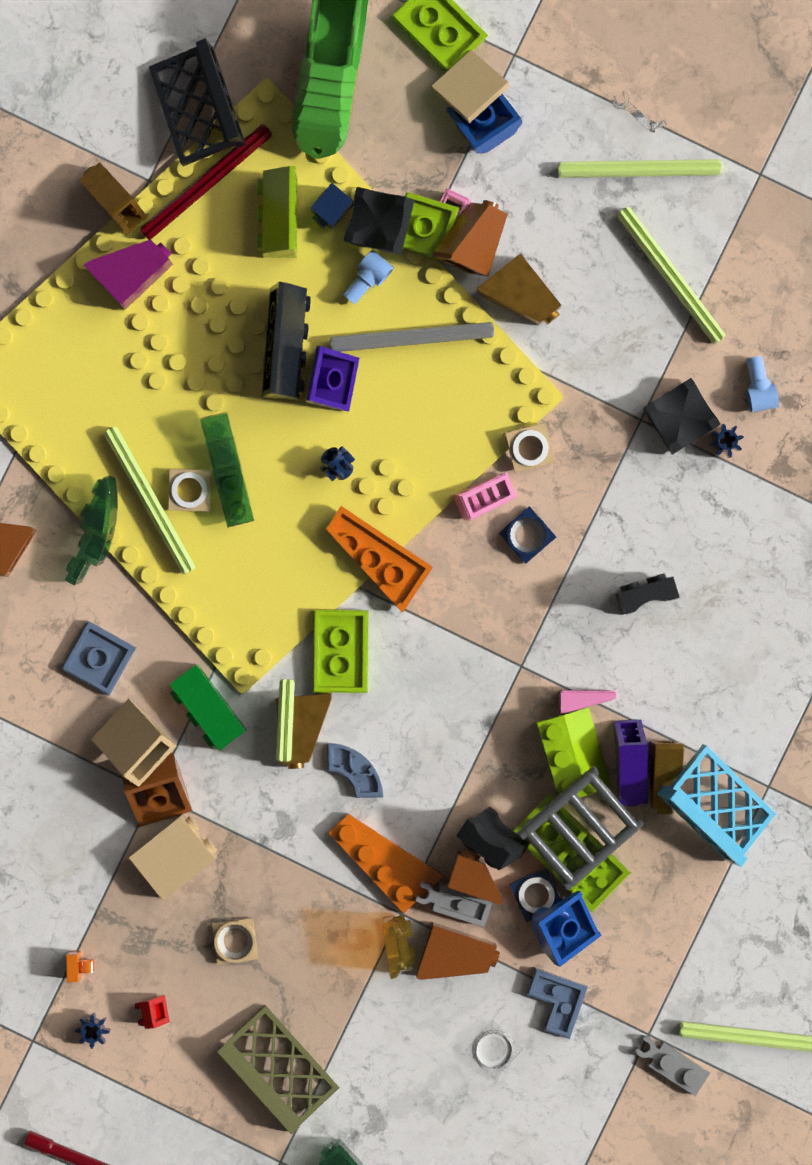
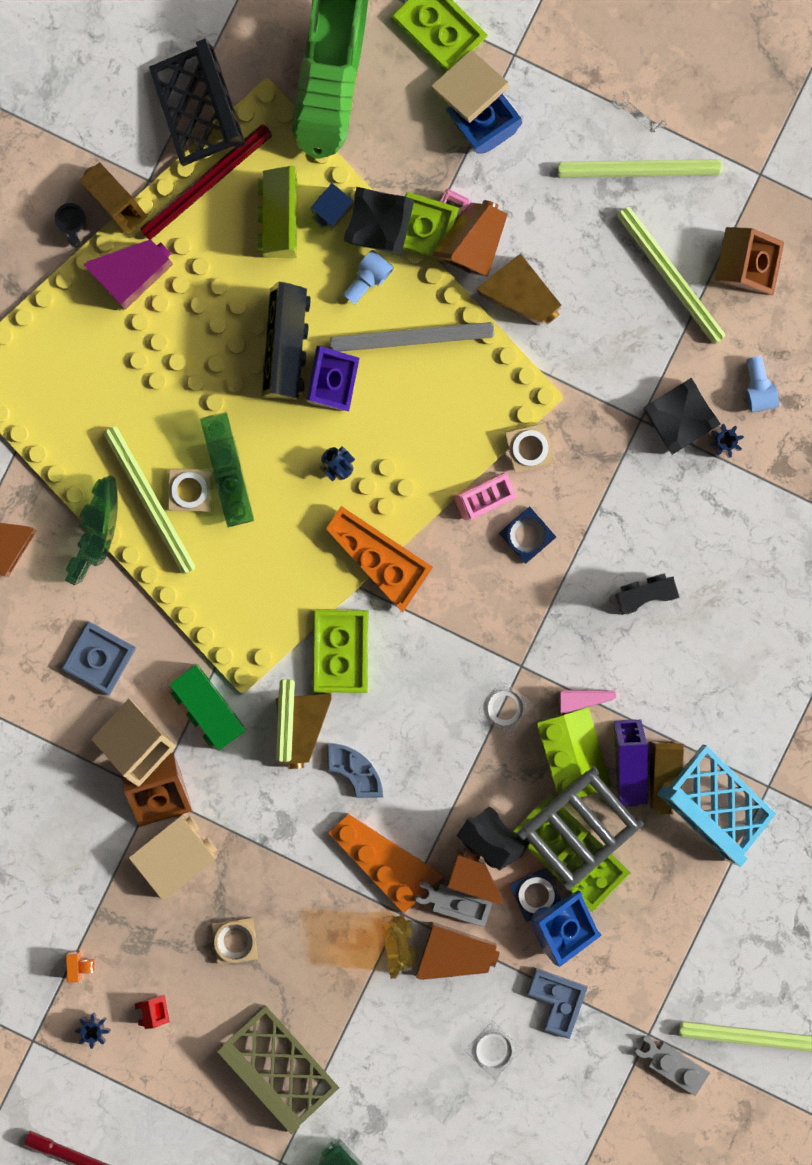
none -> black piece [55,203,86,248]
none -> clear piece [477,679,534,737]
none -> dark orange slope [715,227,784,295]

